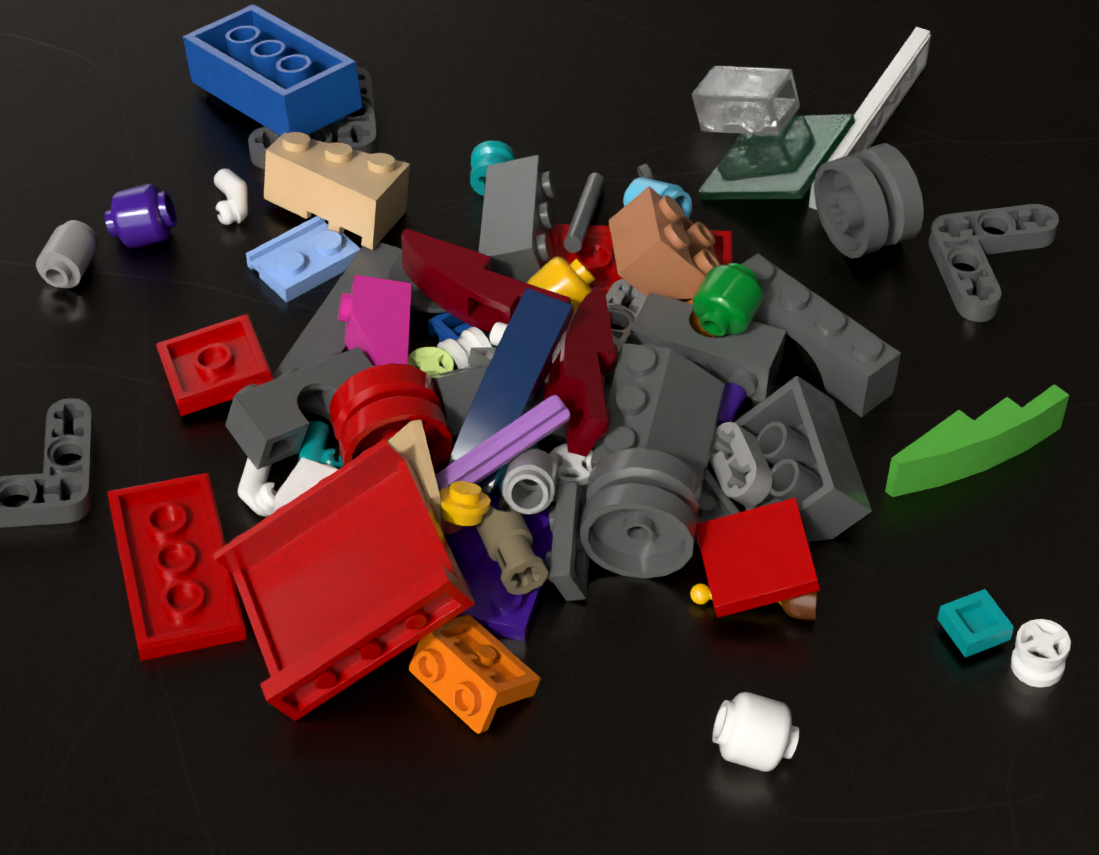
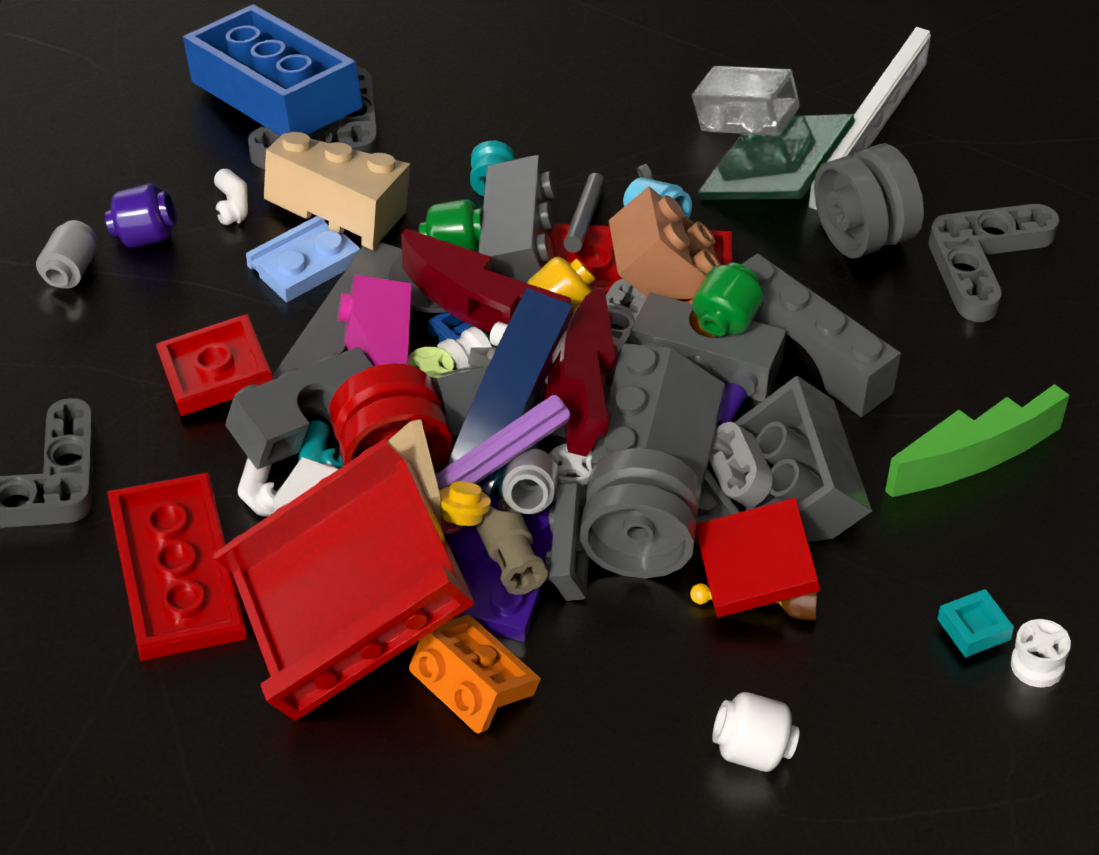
none -> green head [419,199,483,252]

